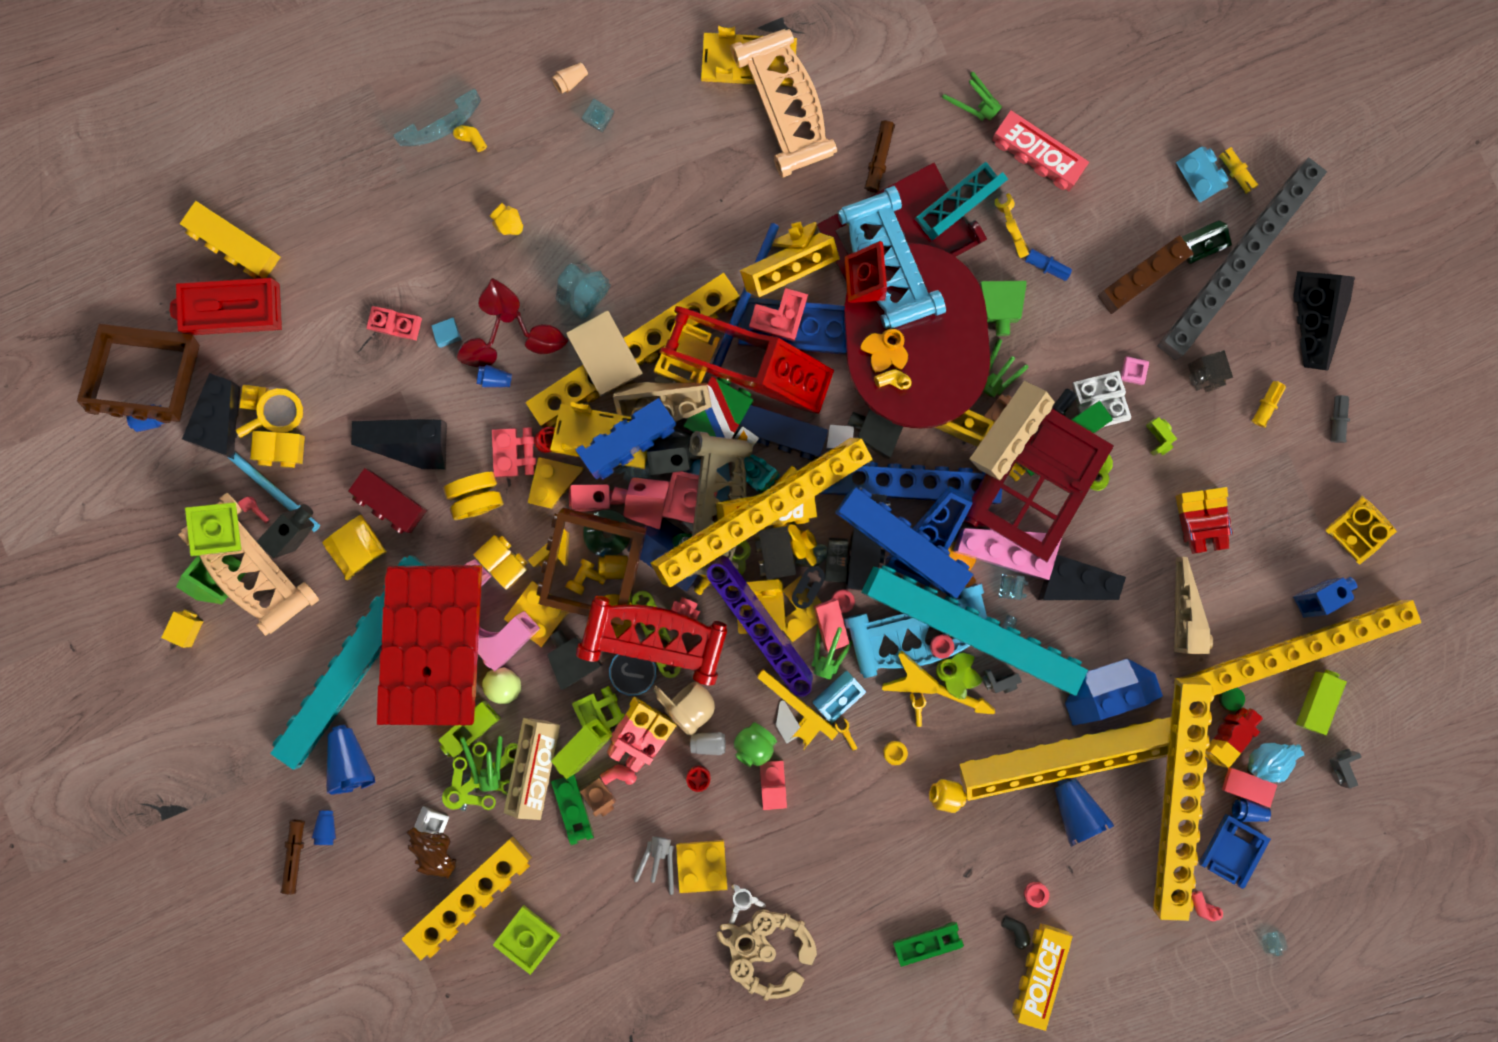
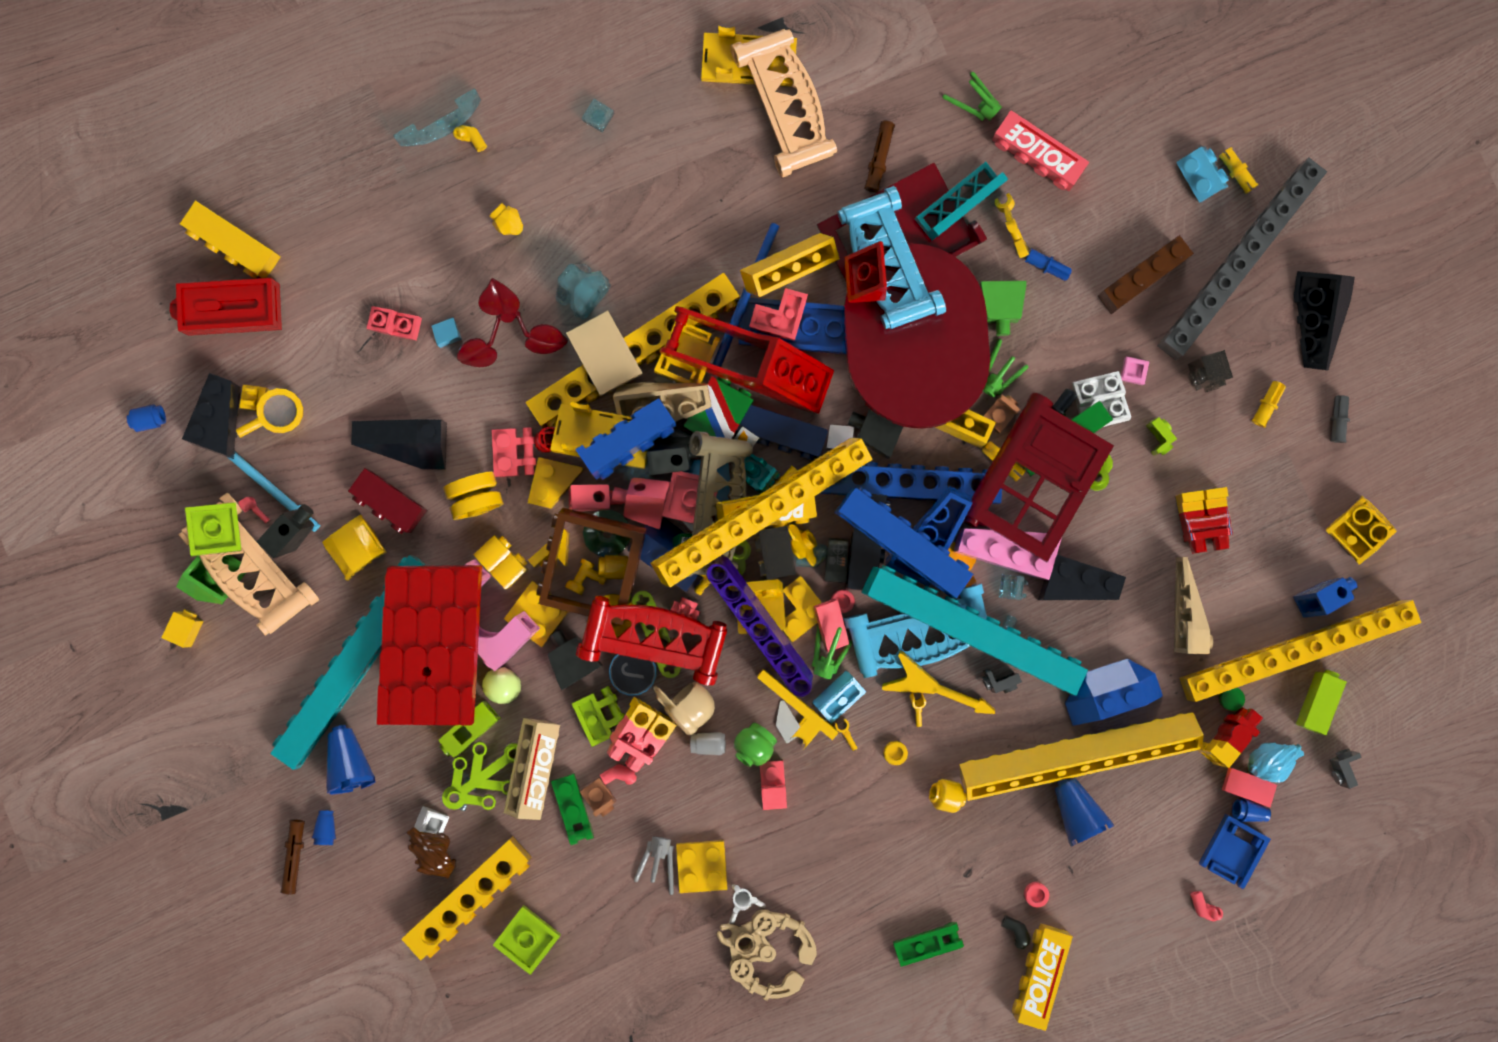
reddish brown window [77,324,200,423] -> none
yellow brick [250,431,305,468] -> none
bright green plant [460,736,503,791] -> none
blue cone [476,364,512,388] -> none
lime brick [551,719,613,779] -> none
light nougat cone [552,62,588,94] -> none
red wheel [686,765,711,792] -> none
yellow piece [772,222,817,249] -> none
black beam [792,566,825,609] -> none
light orange plate [860,329,908,372] -> none
yellow arm [874,369,912,390] -> none
coral tile [929,634,954,659] -> none
lime plate [936,653,982,699] -> none
tan brick [970,381,1055,480] -> none
yellow brick [1153,678,1214,921] -> none
dark green slope [1182,220,1232,264] -> none
clear light blue piece [1262,931,1288,957] -> none

